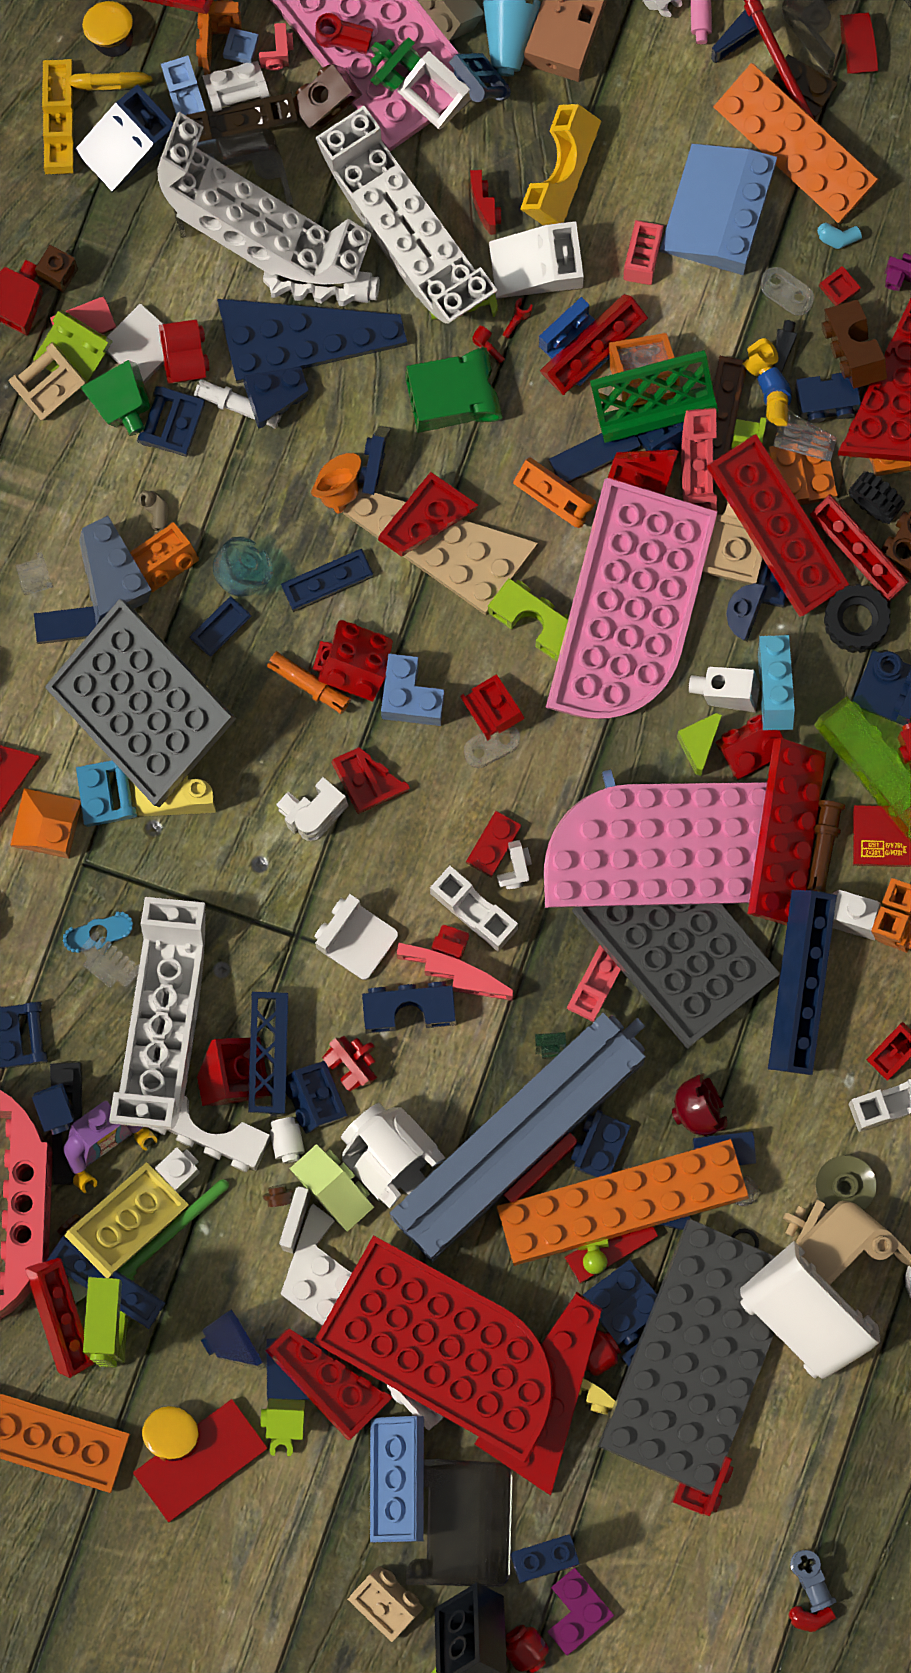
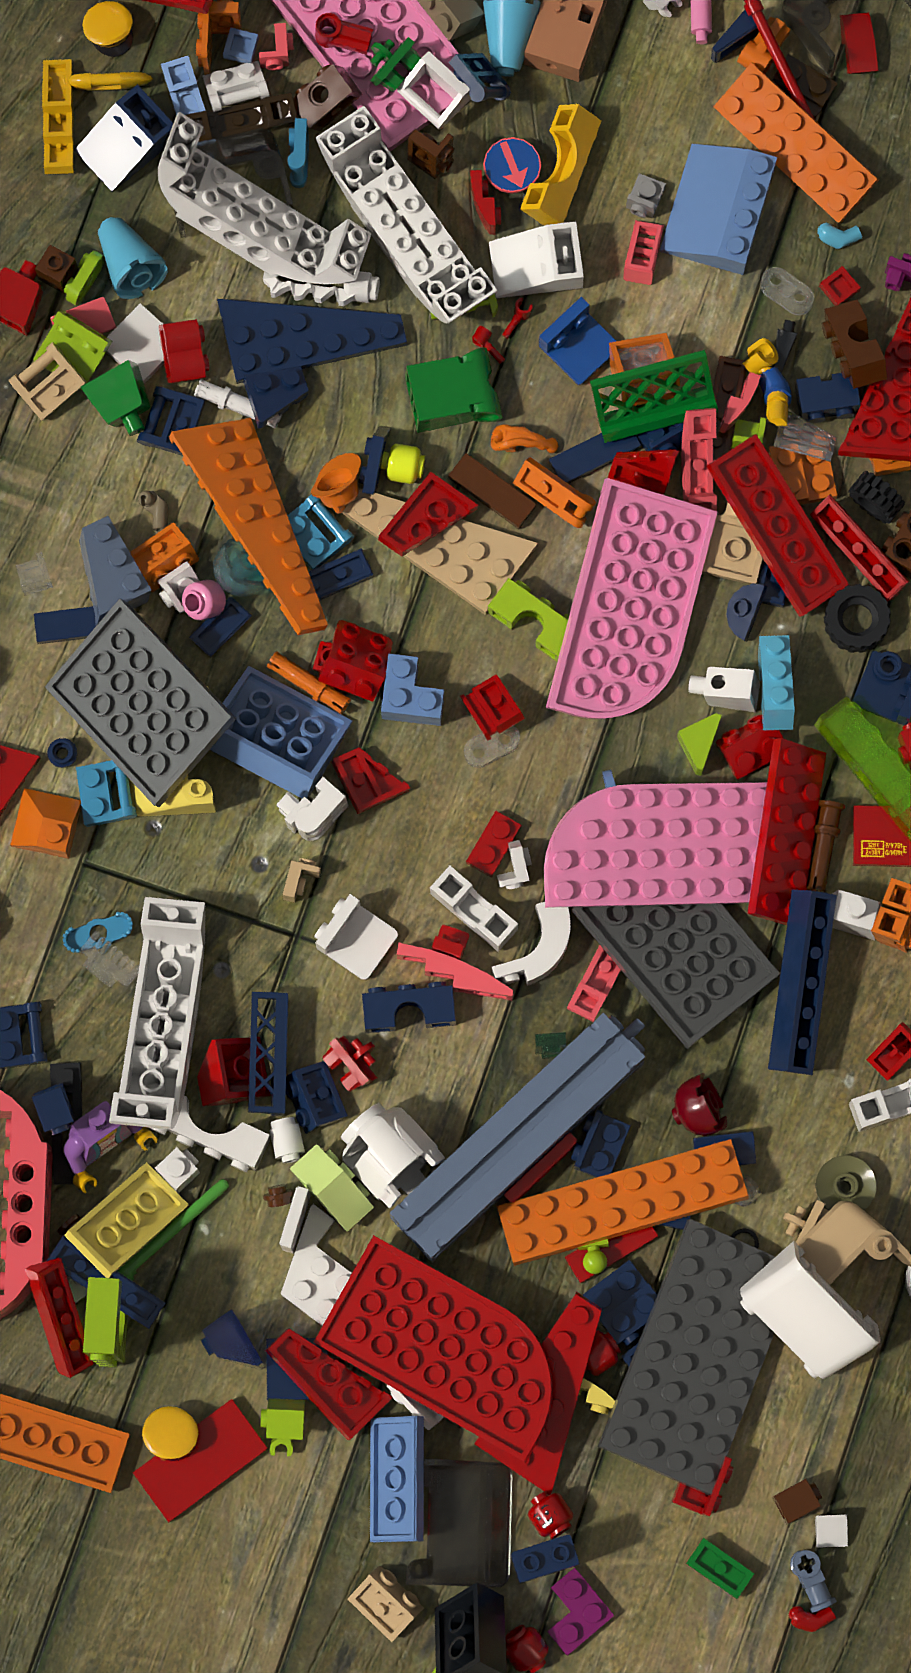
red slope [540,294,648,395] -> none
none -> dark blue plate [47,738,78,768]
none -> lime plate [64,250,105,306]
none -> medium azure cone [98,217,168,299]
none -> white bracket [157,561,199,613]
none -> orange wing [169,418,328,635]
none -> bright pink head [182,580,226,620]
none -> medium blue slope [210,666,352,799]
none -> tan bracket [283,858,321,903]
none -> dark azure plate [287,118,309,188]
none -> dark azure plate [287,494,354,570]
none -> neon yellow head [381,444,425,484]
none -> reddish brown bracket [407,129,455,179]
none -> reddish brown tile [448,453,536,530]
none -> blue piece [483,137,541,194]
none -> orange piece [491,424,559,454]
none -> white arch [492,902,570,986]
none -> red head [527,1491,574,1539]
none -> light grey bracket [626,173,666,218]
none -> green plate [686,1538,755,1599]
none -> coral slope [719,372,761,433]
none -> orange piece [737,17,791,74]
none -> reddish brown brick [772,1479,822,1525]
none -> white slope [815,1515,848,1548]

